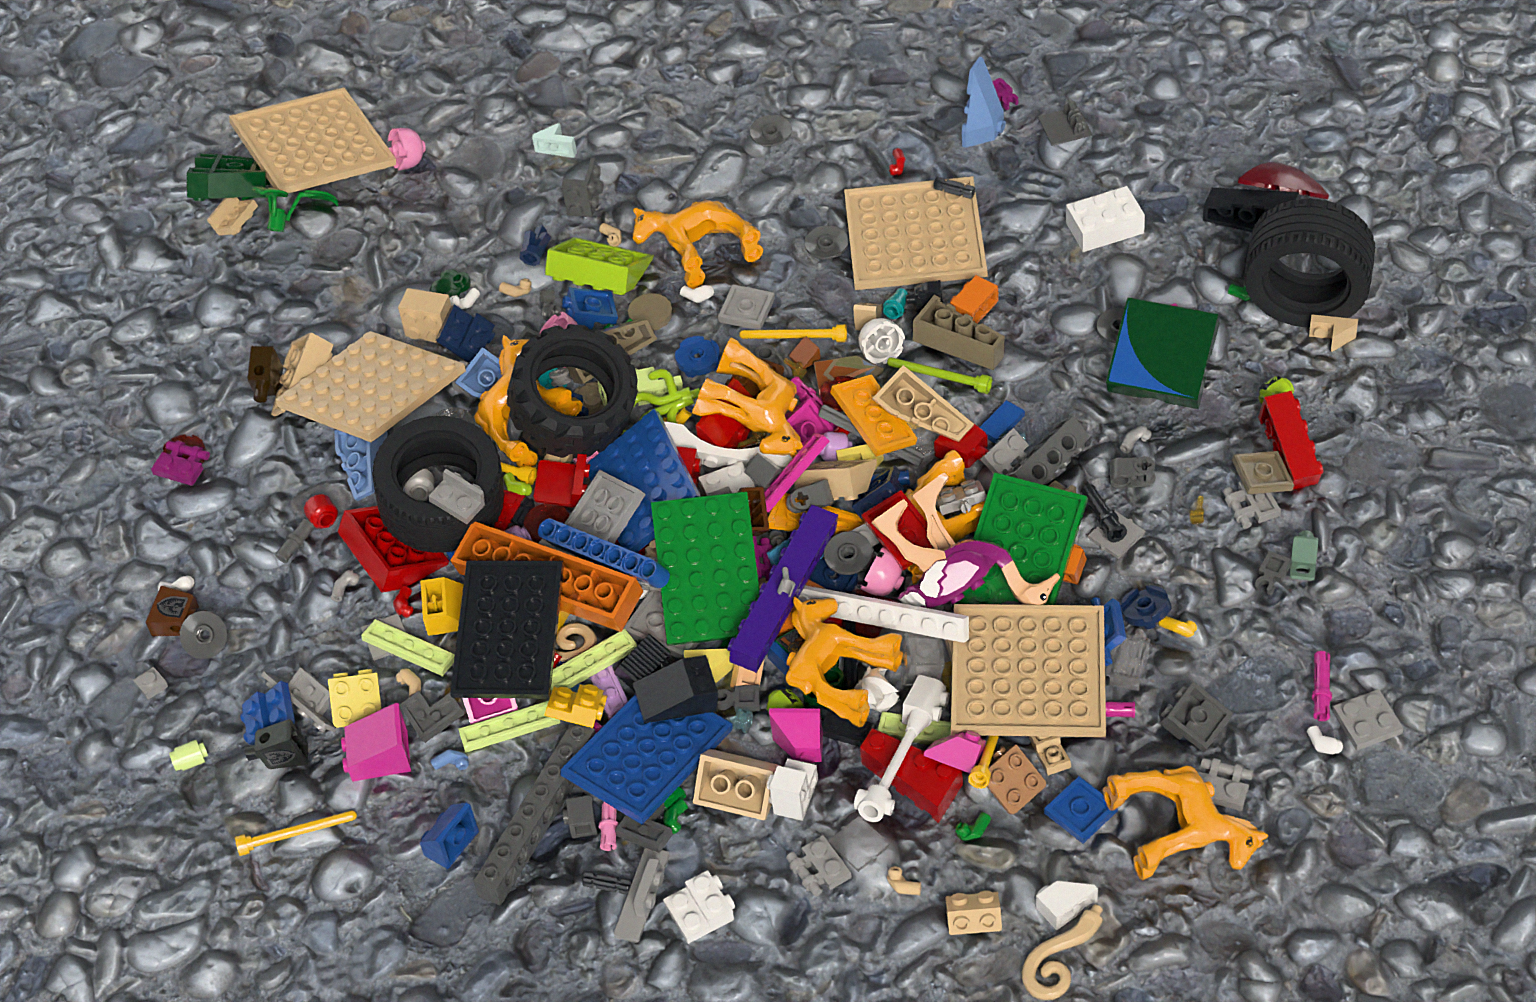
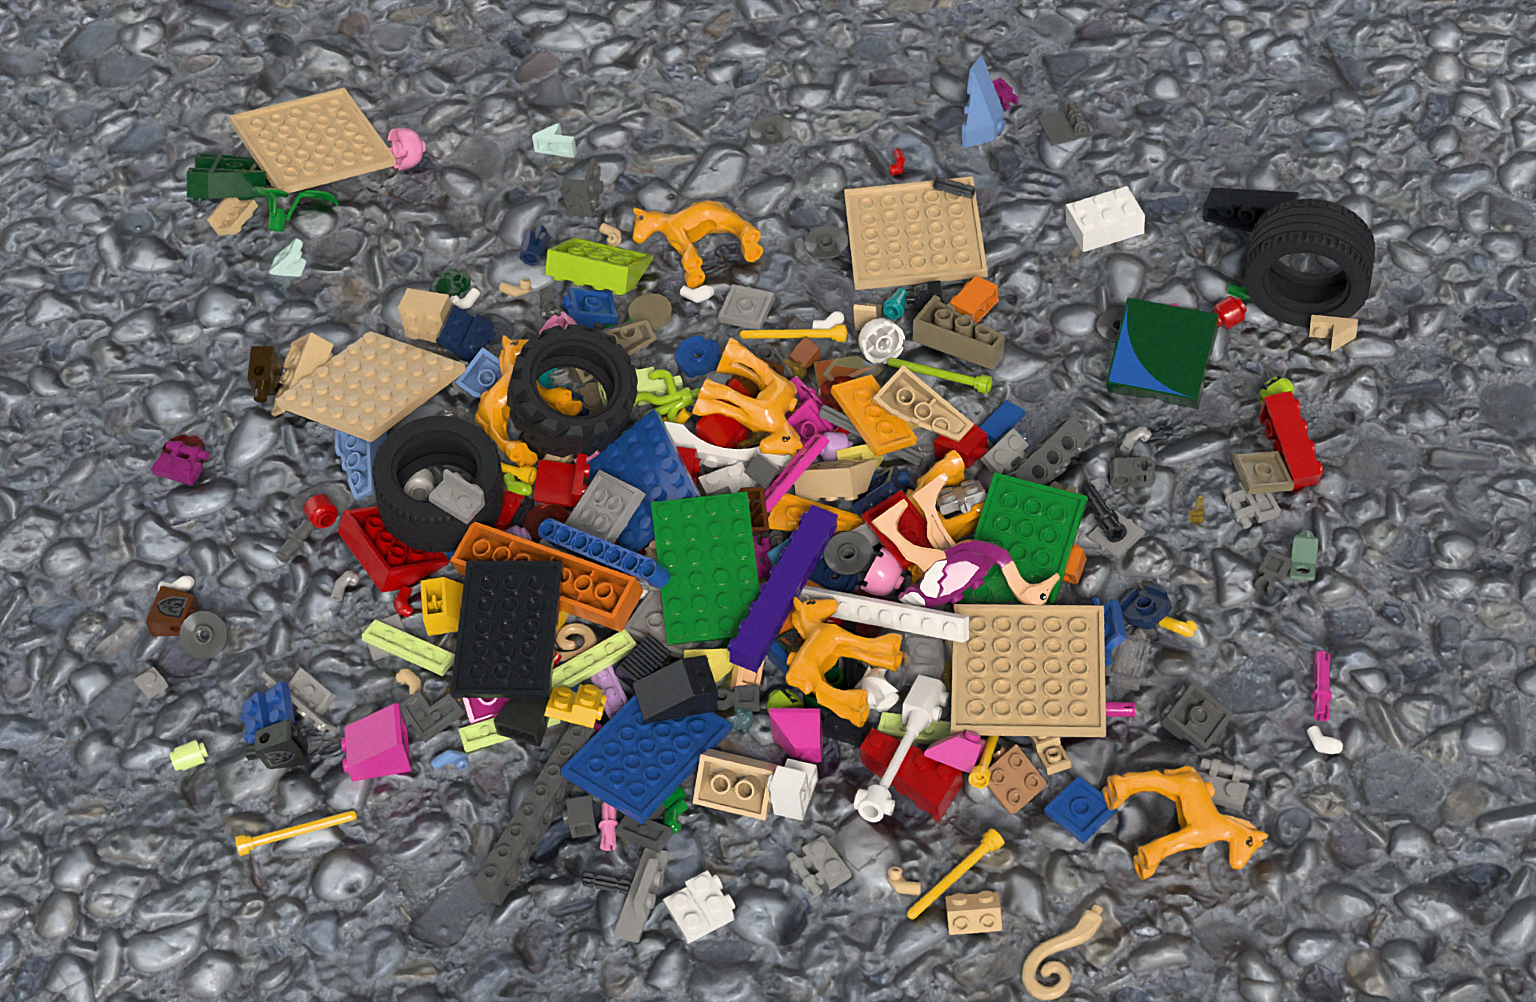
light yellow bracket [328,669,382,728] -> none
blue slope [419,803,479,869] -> none
light grey hand [777,567,795,597] -> none
dark grey piece [786,480,835,514] -> none
green arm [955,812,991,841] -> none
white slope [1036,881,1098,931] -> none
dark red brick [1238,162,1329,199] -> none
light grey plate [1332,689,1404,751] -> none
none -> light aqua slope [269,238,306,277]
none -> pearl dark grey torso [494,698,550,747]
none -> white arm [813,311,844,329]
none -> yellow piece [907,828,1004,919]
none -> red head [1213,296,1247,330]

